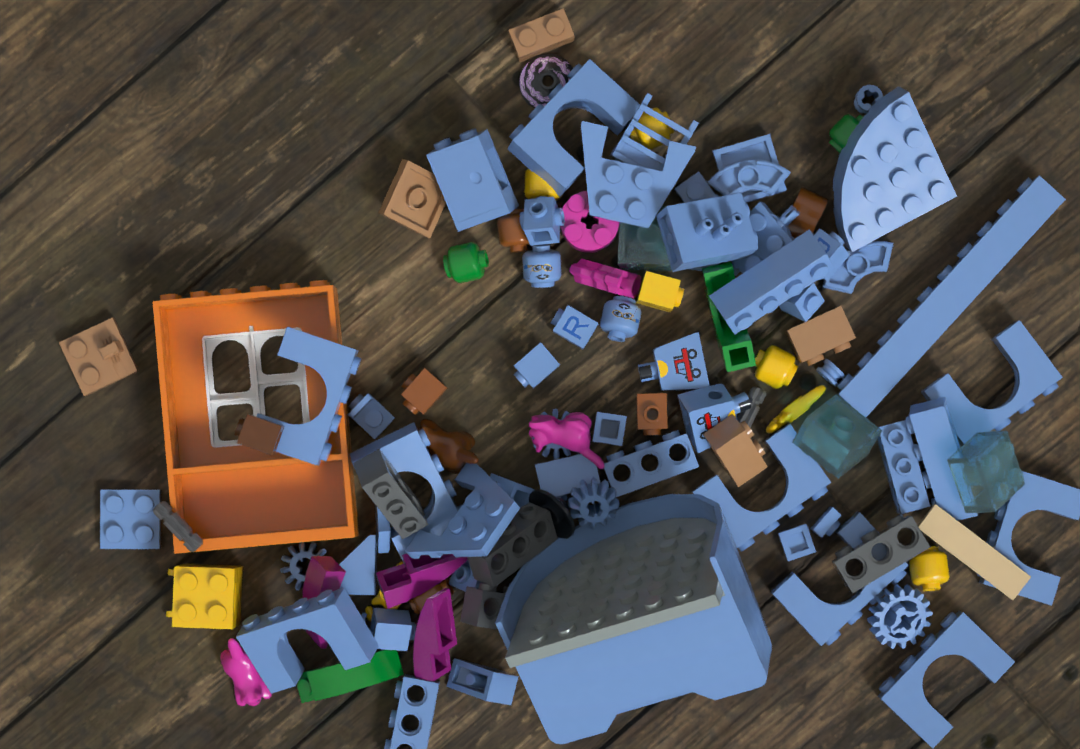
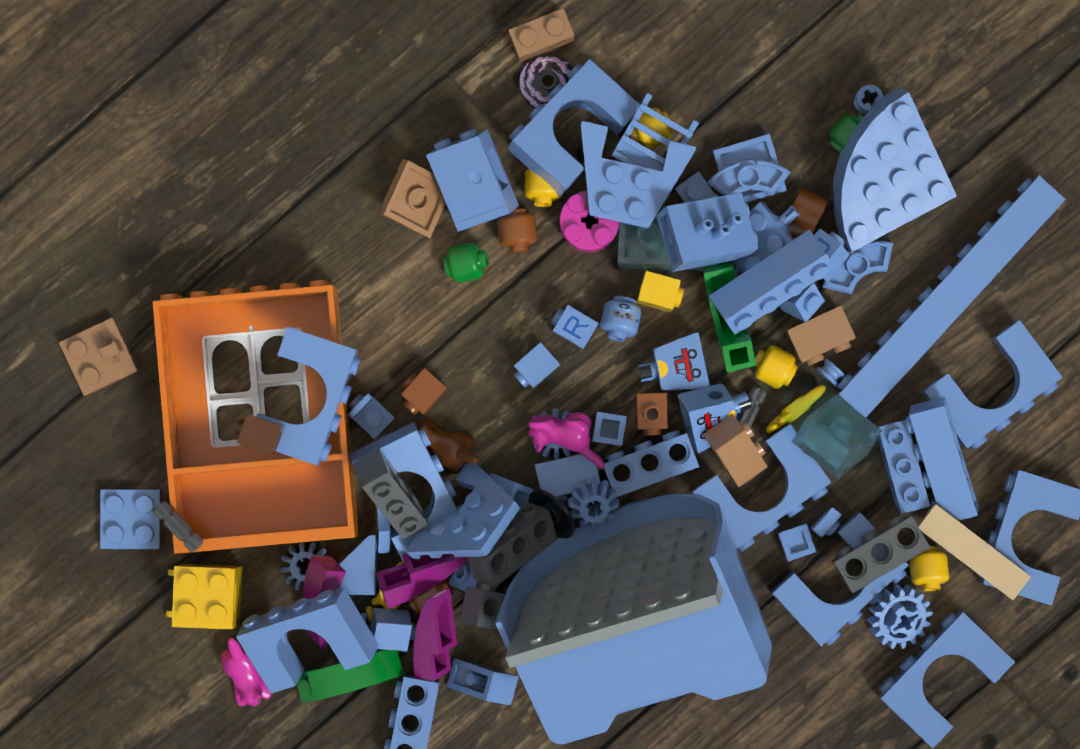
medium blue brick [520,196,565,246] -> none
medium blue head [522,244,561,288] -> none
dark pink rock [569,259,641,298] -> none
clear light blue brick [947,431,1025,513] -> none

